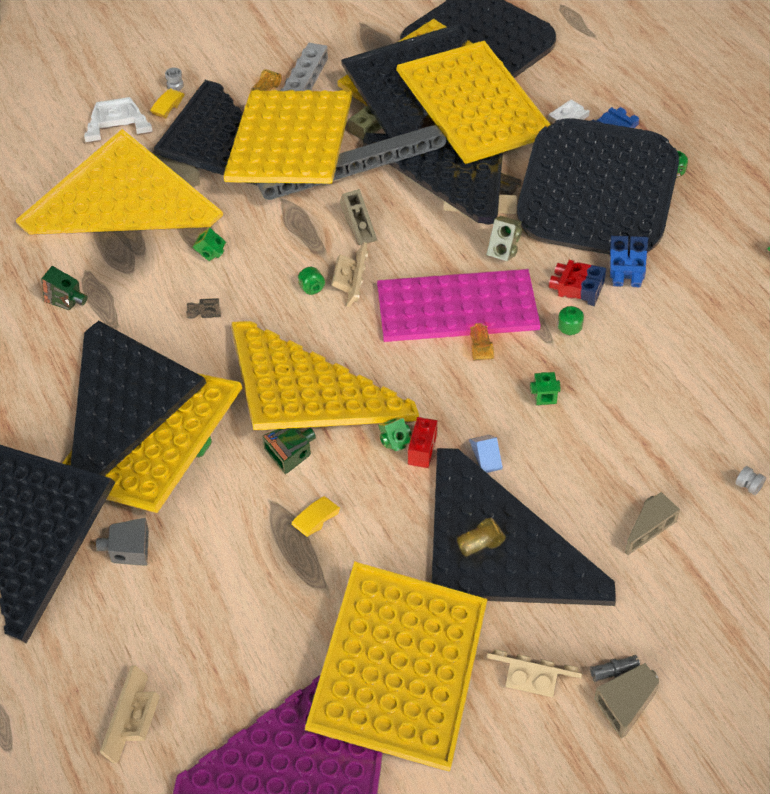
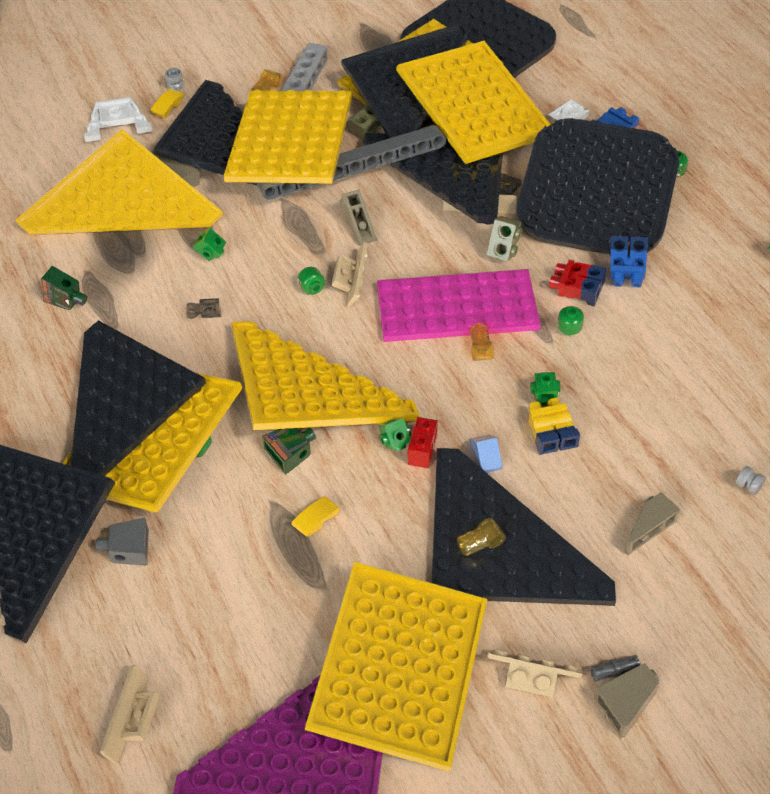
none -> hips [528,398,580,455]

